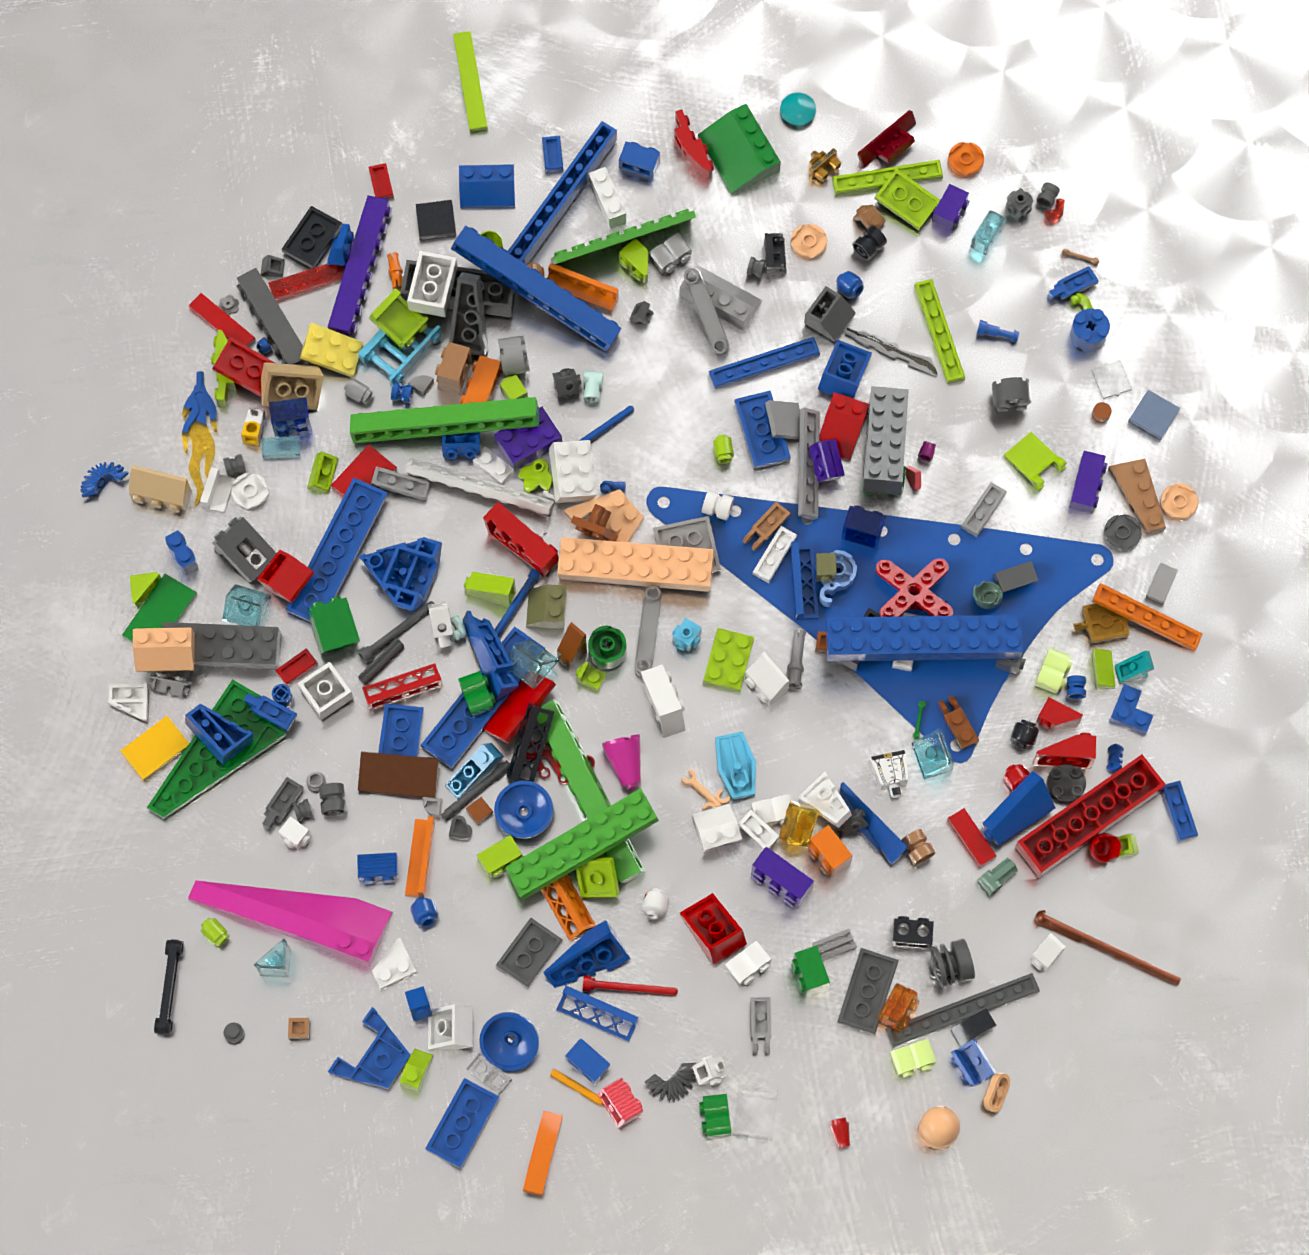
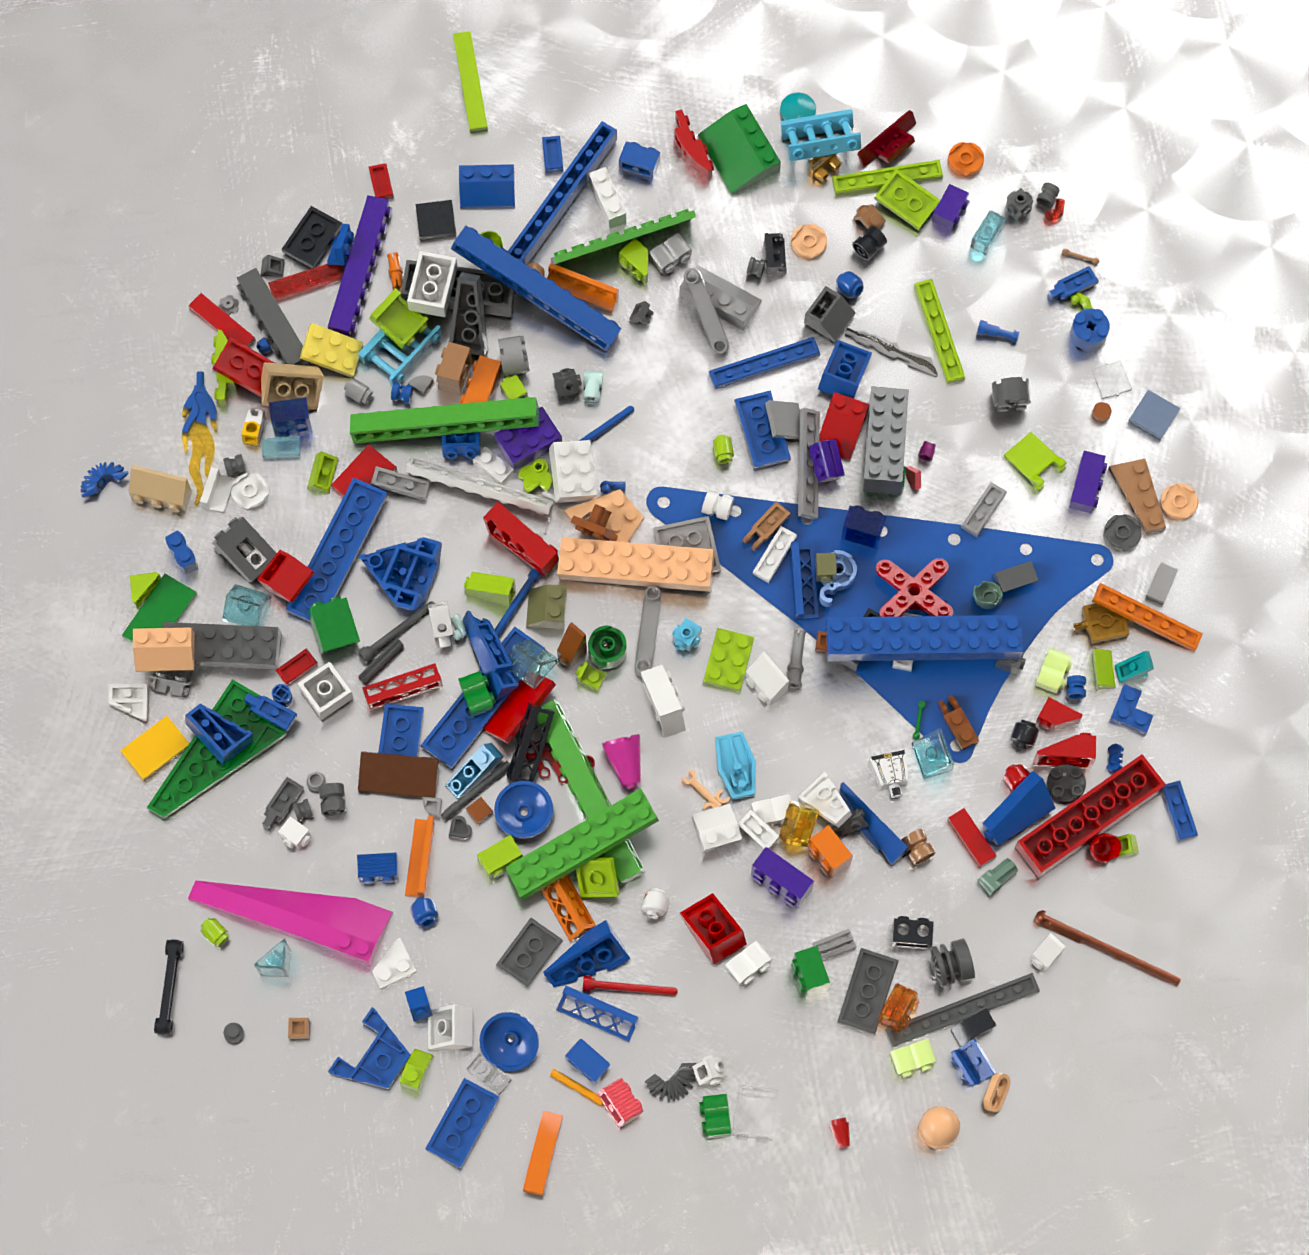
light grey hinge [751,997,771,1054] -> none
none -> medium azure fence [780,109,861,162]

